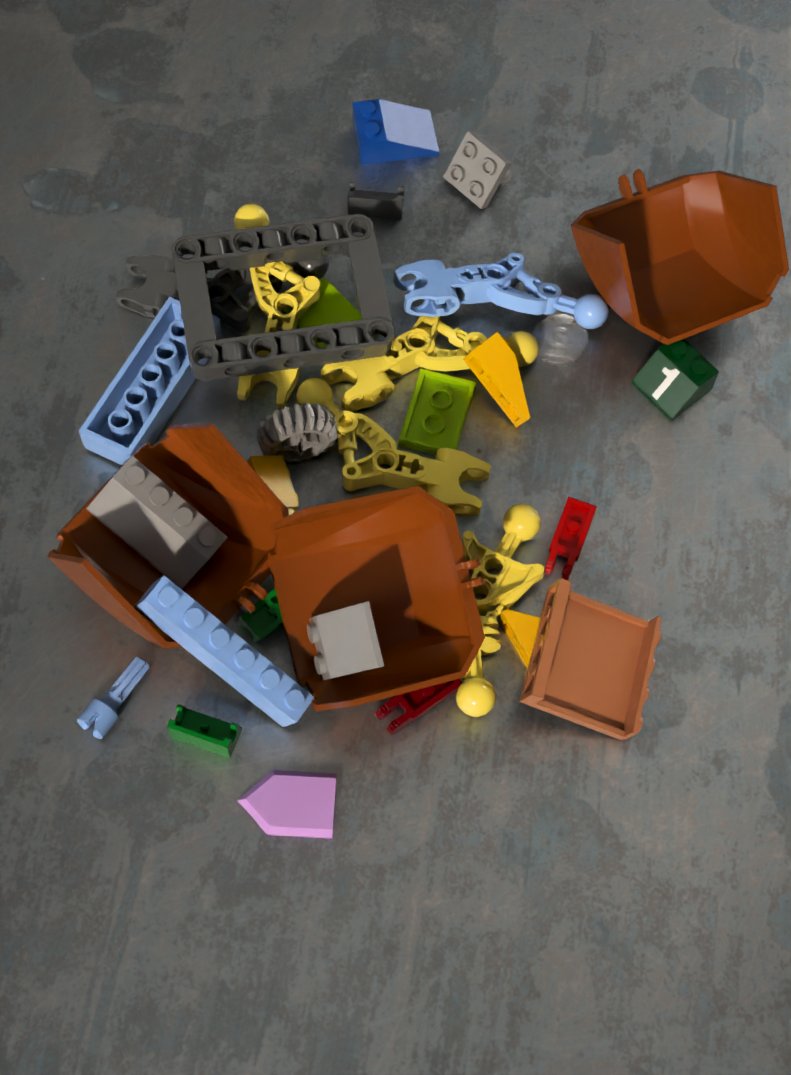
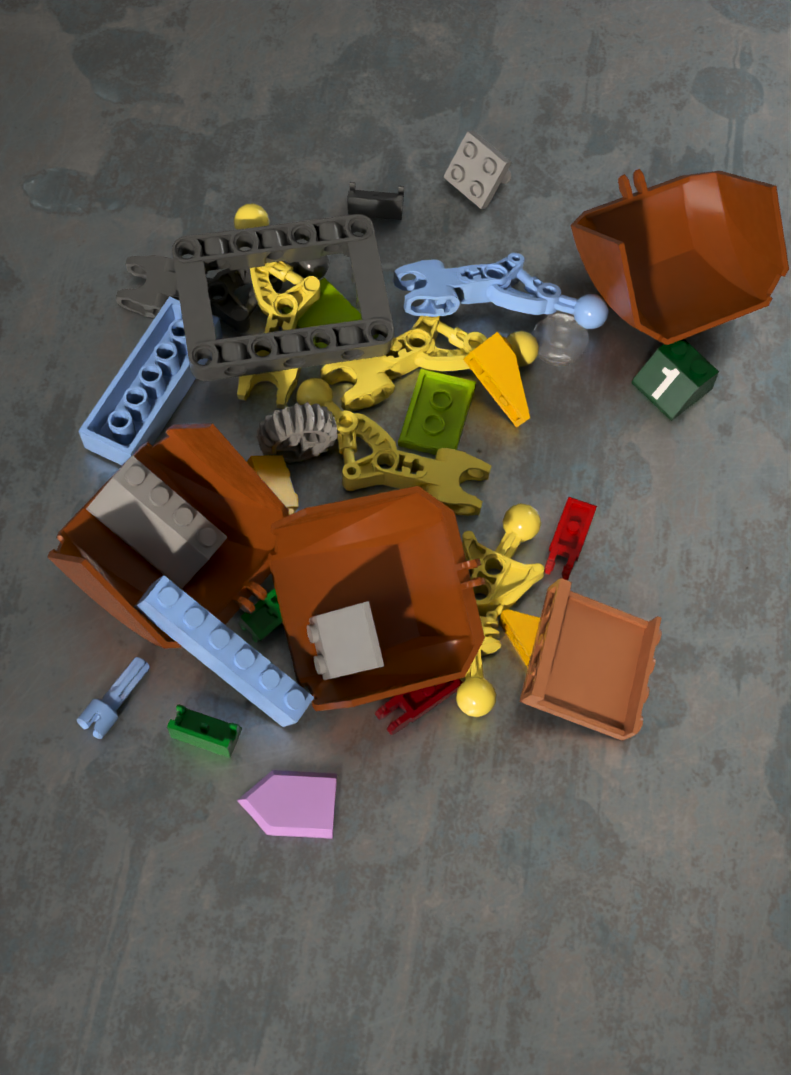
blue slope [352,99,439,165] -> none

